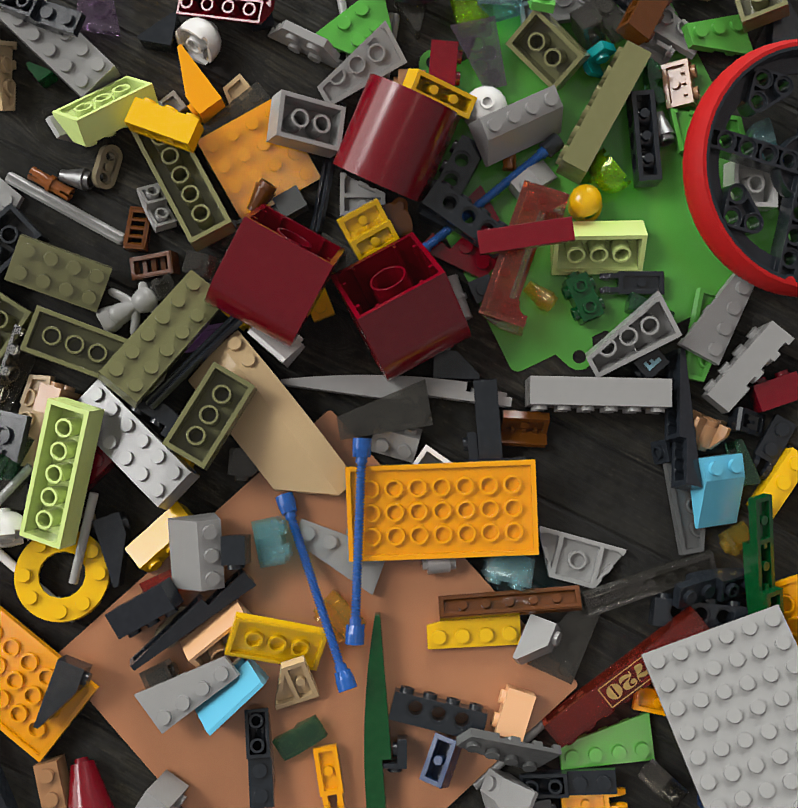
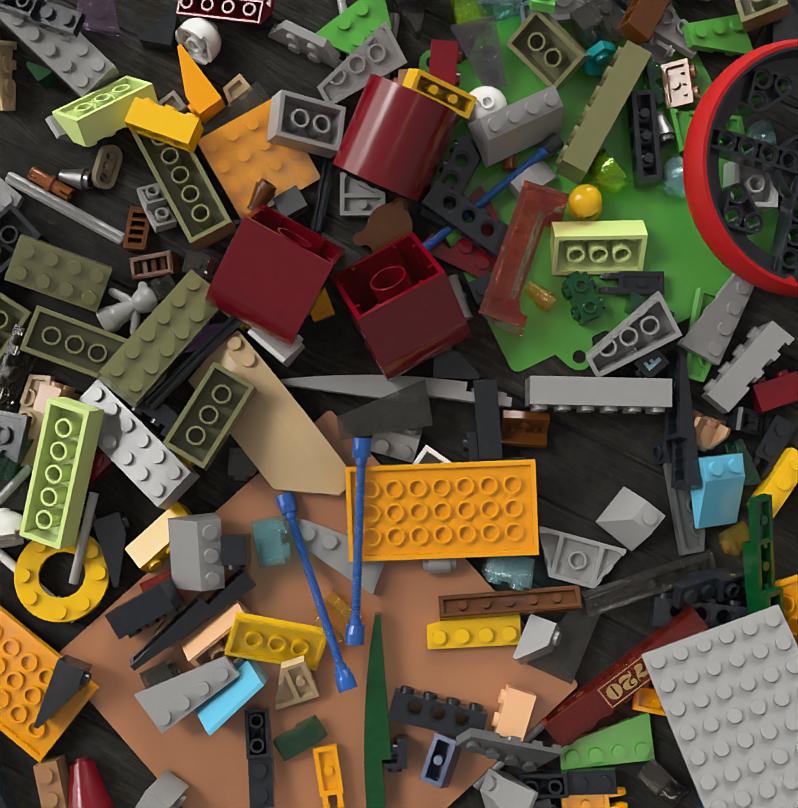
yellow slope [336,198,400,260] -> none
dark red tile [477,216,575,256] -> none
none -> light grey slope [595,486,665,551]
none -> clear light blue cylinder [661,153,686,200]

